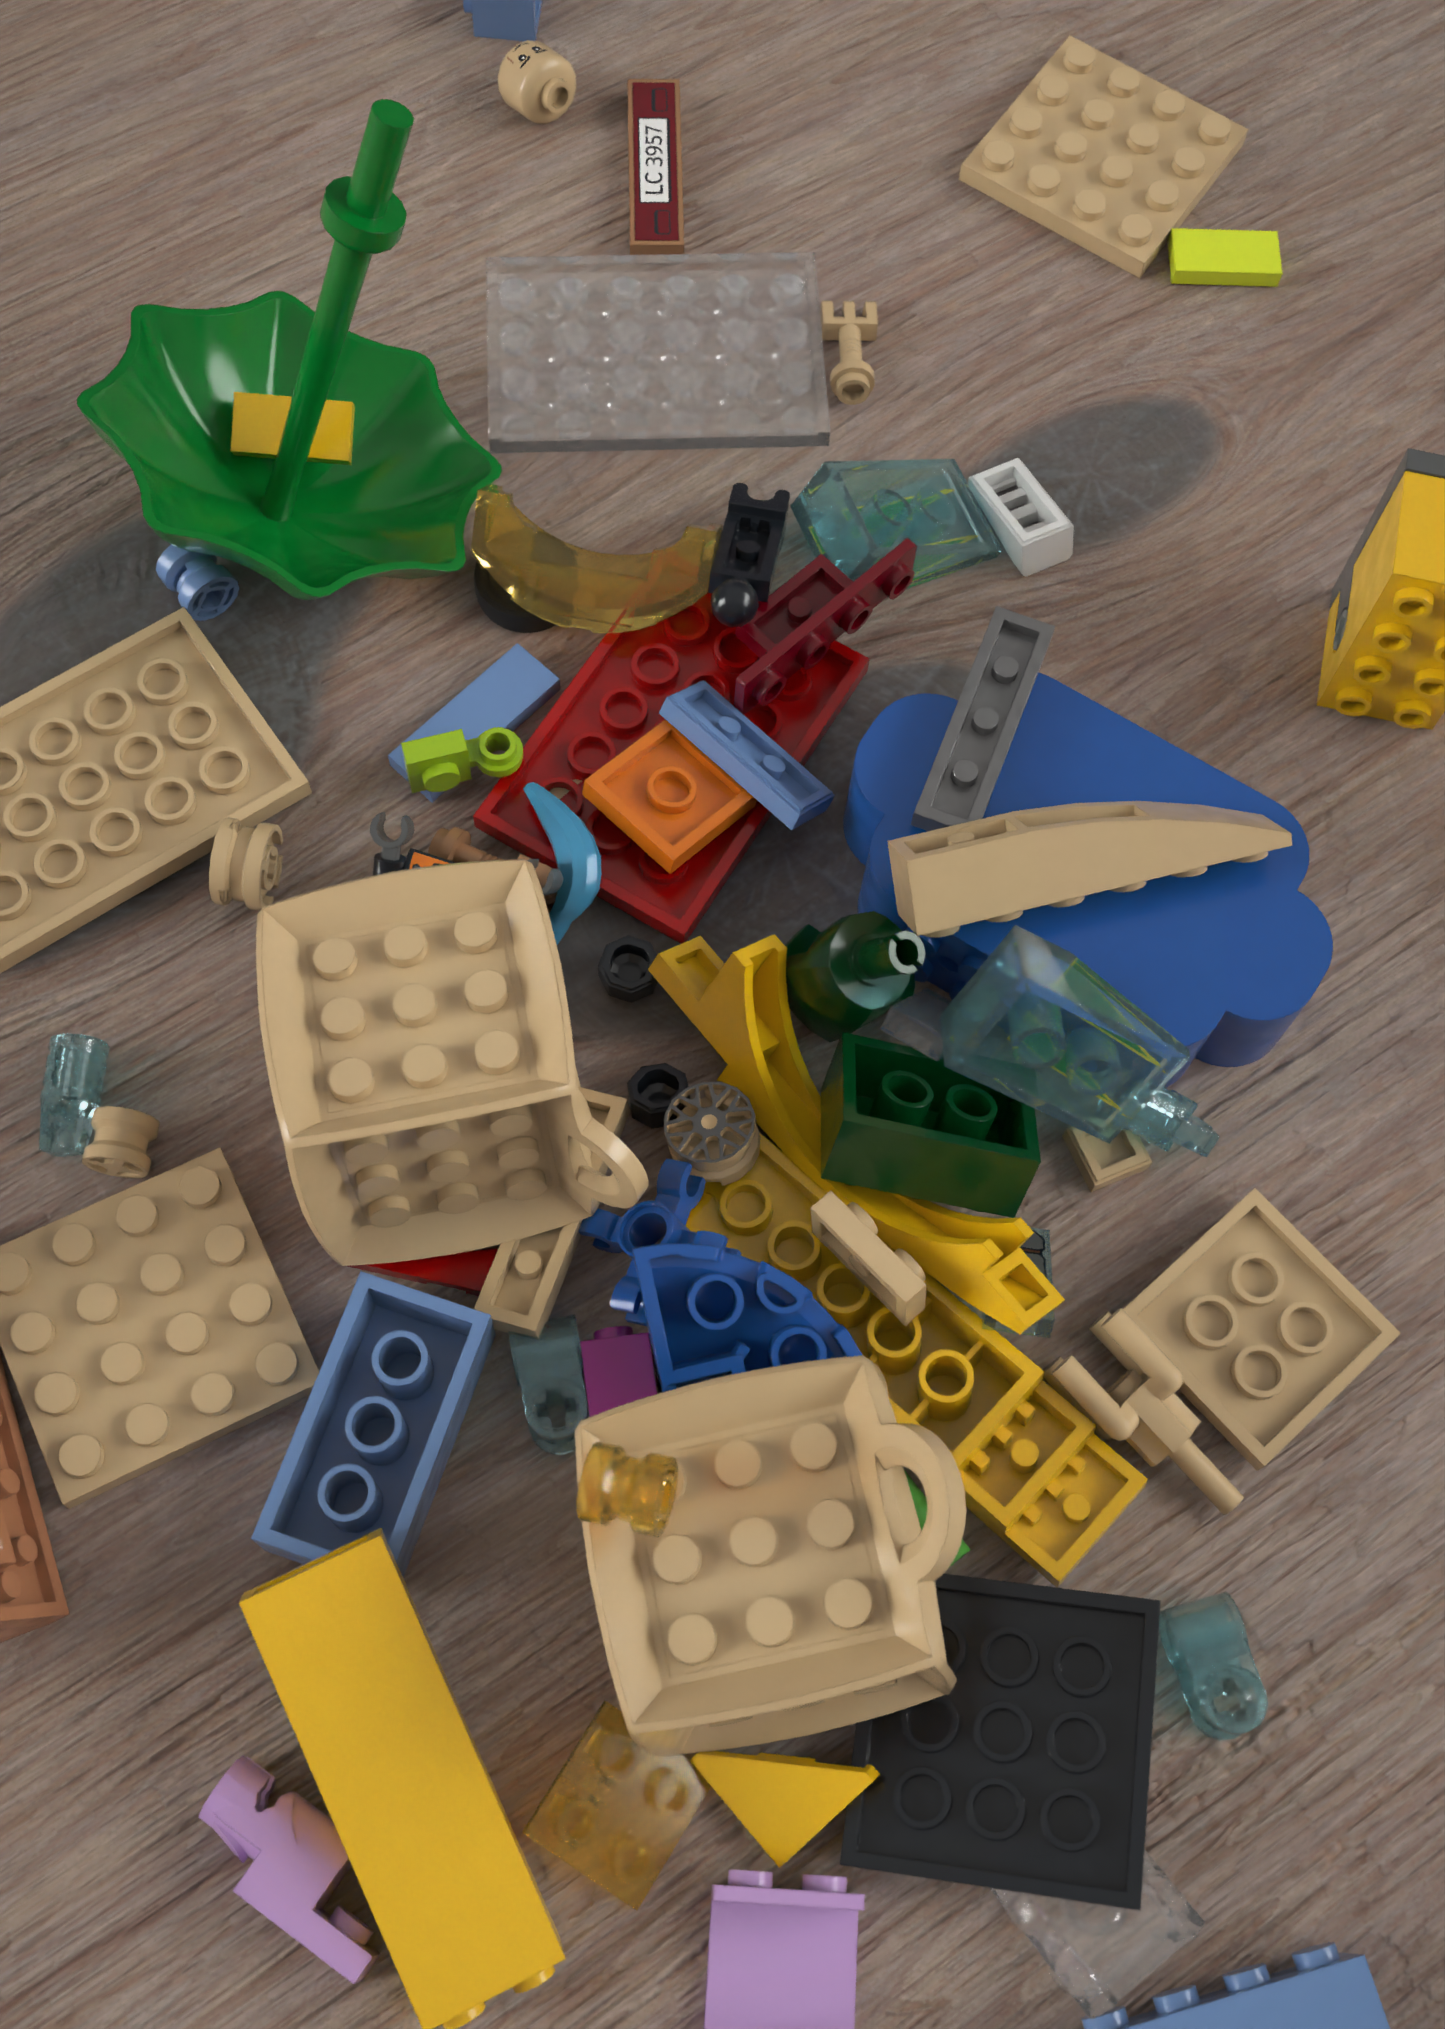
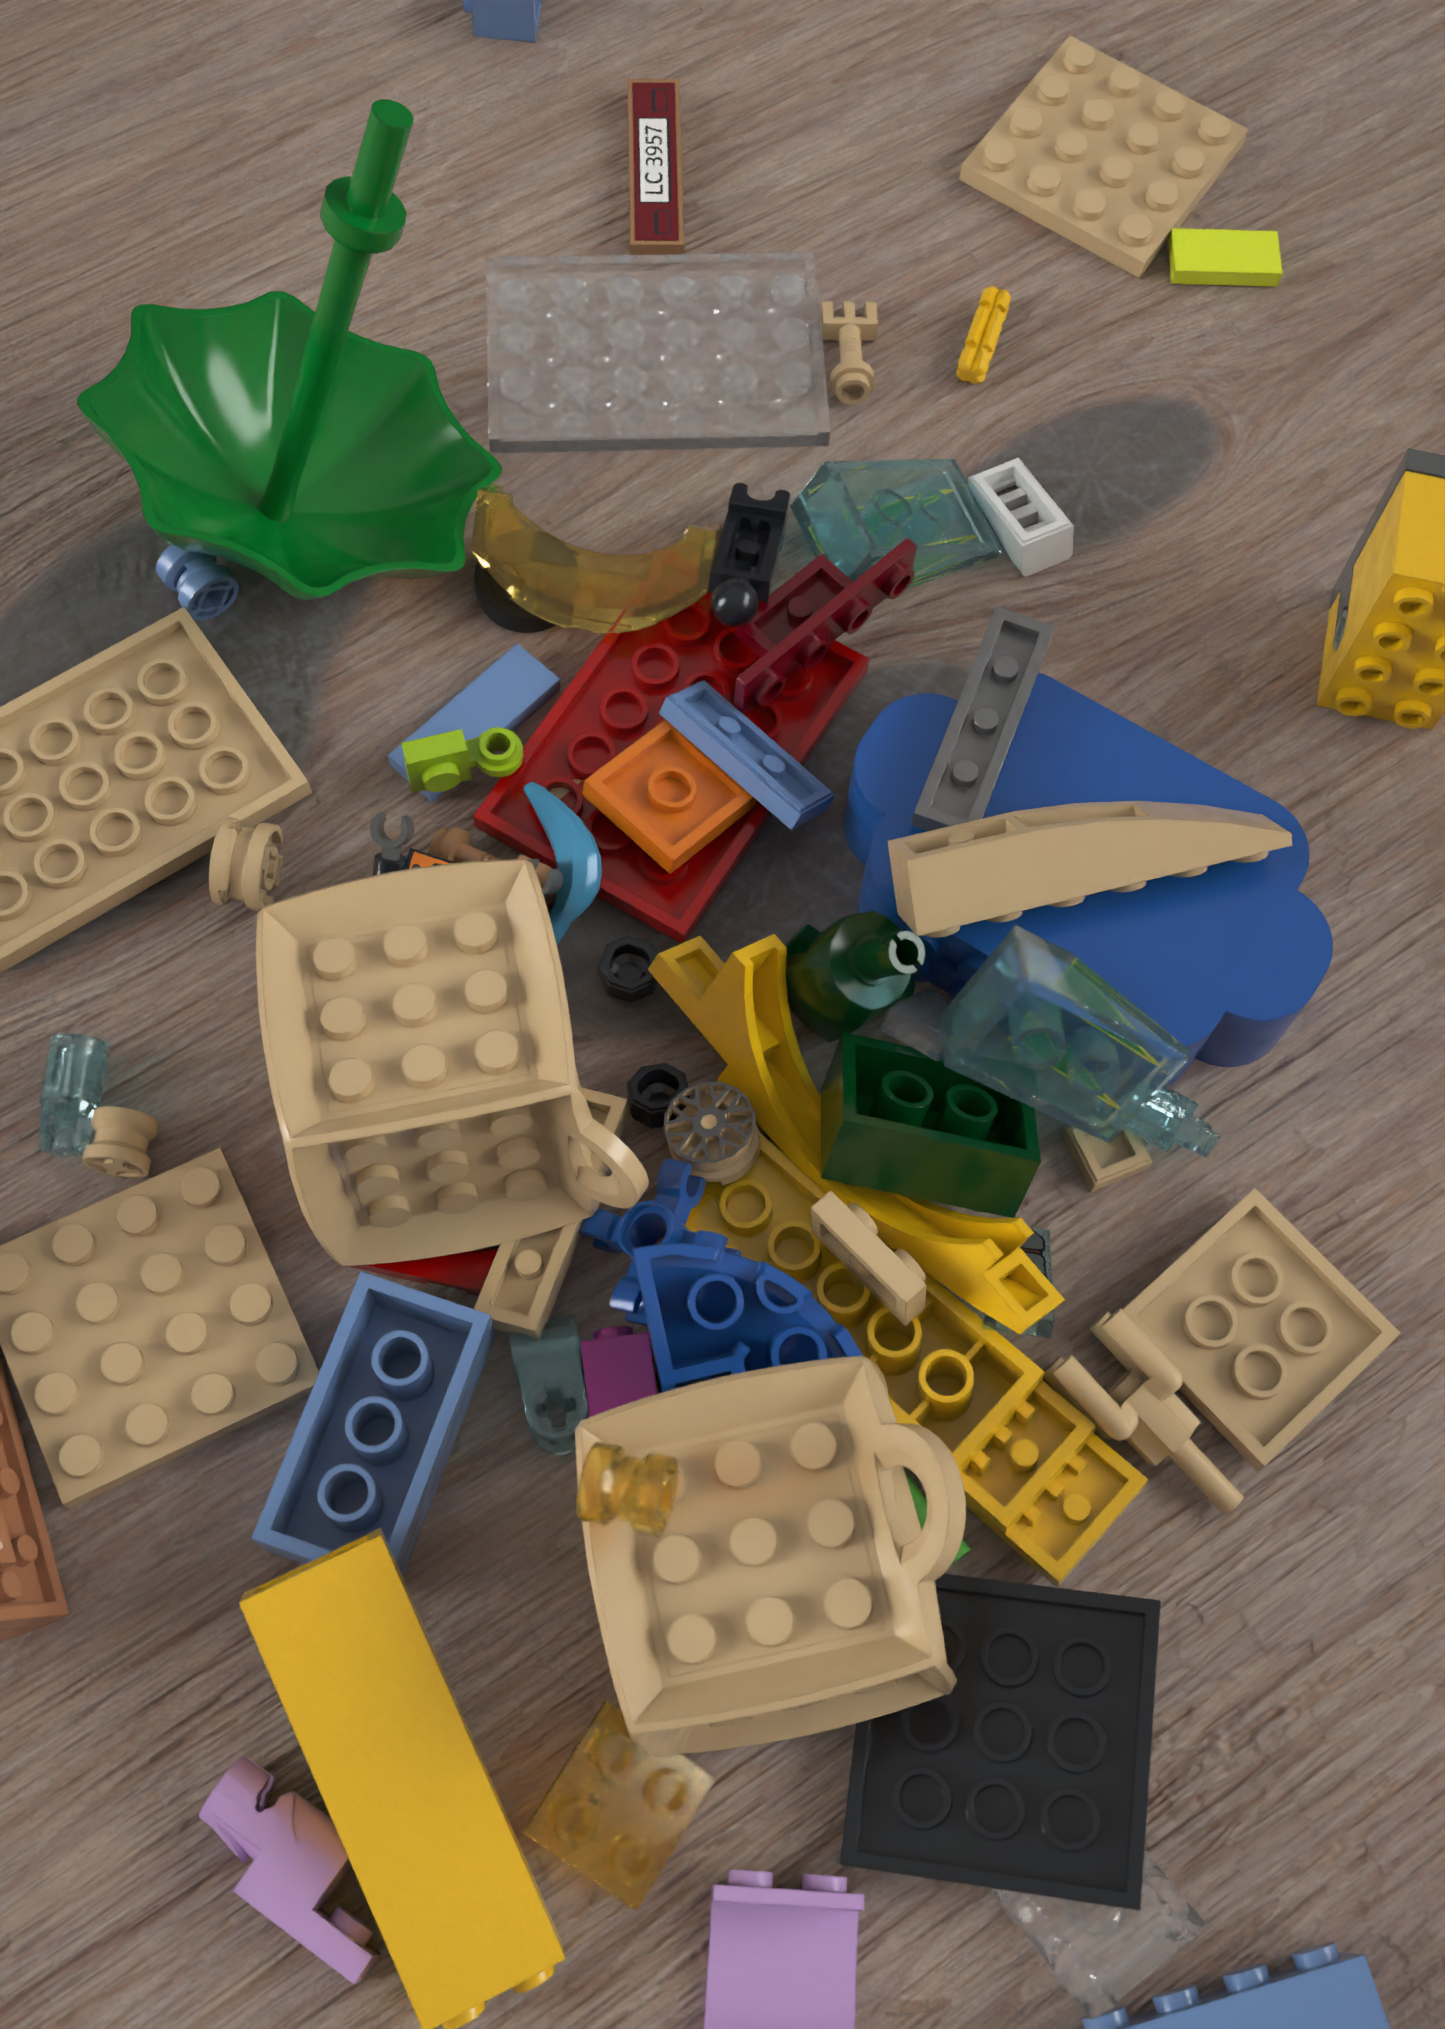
yellow tile [231,392,355,465] -> none
tan head [498,40,576,124] -> none
yellow tile [690,1751,880,1868] -> none
clear light blue piece [1159,1592,1268,1741] -> none
none -> yellow axle [956,286,1011,385]

